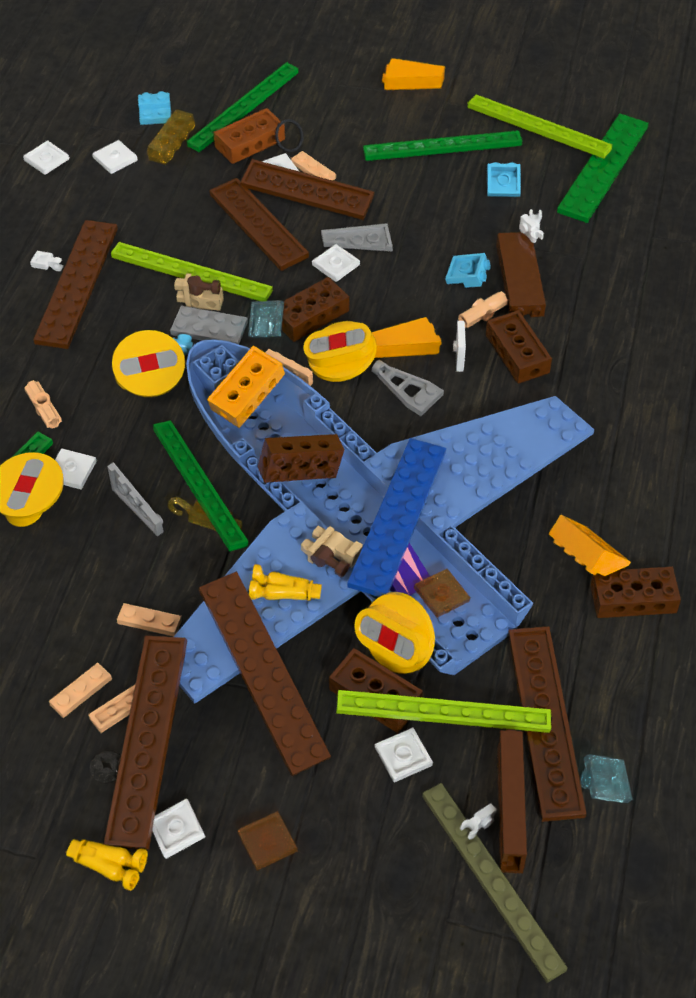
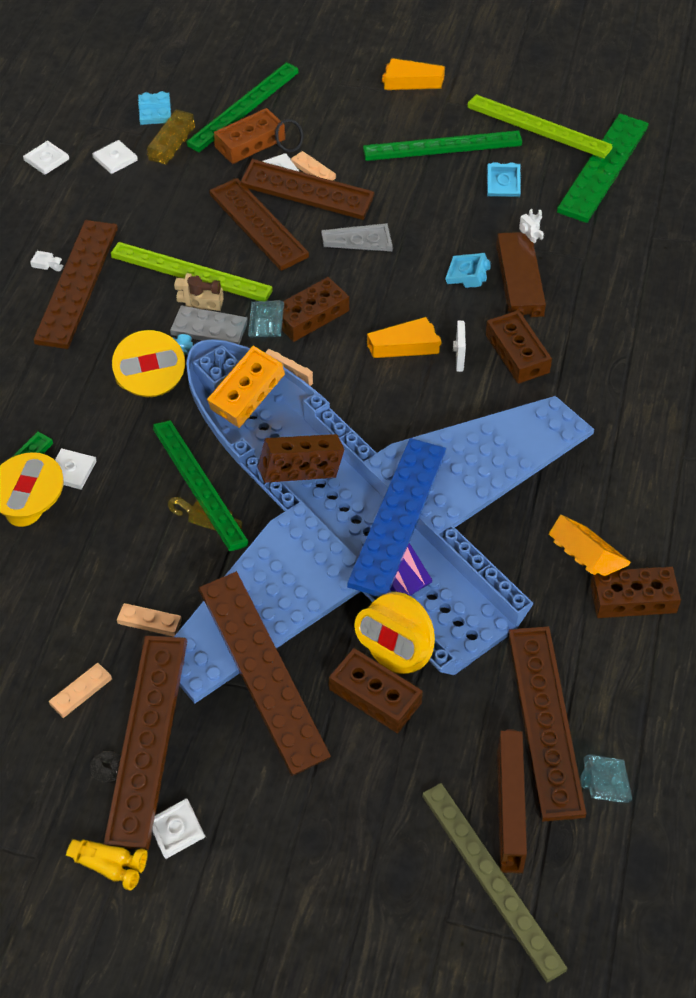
light nougat piece [24,380,62,429] -> none
light nougat plate [88,684,136,733] -> none
light grey wing [107,462,163,536] -> none
clear orange plate [238,811,297,870] -> none
yellow piece [249,564,322,601] -> none
tan hips [301,526,363,578] -> none
yellow piece [303,321,377,382] -> none
white plate [312,244,360,282] -> none
lime plate [336,690,551,733] -> none
light grey plate [372,360,444,416] -> none
white plate [375,728,433,782] -> none
clear orange plate [414,568,471,618] -> none
light nougat piece [458,291,508,328] -> none
white plate [460,803,497,839] -> none

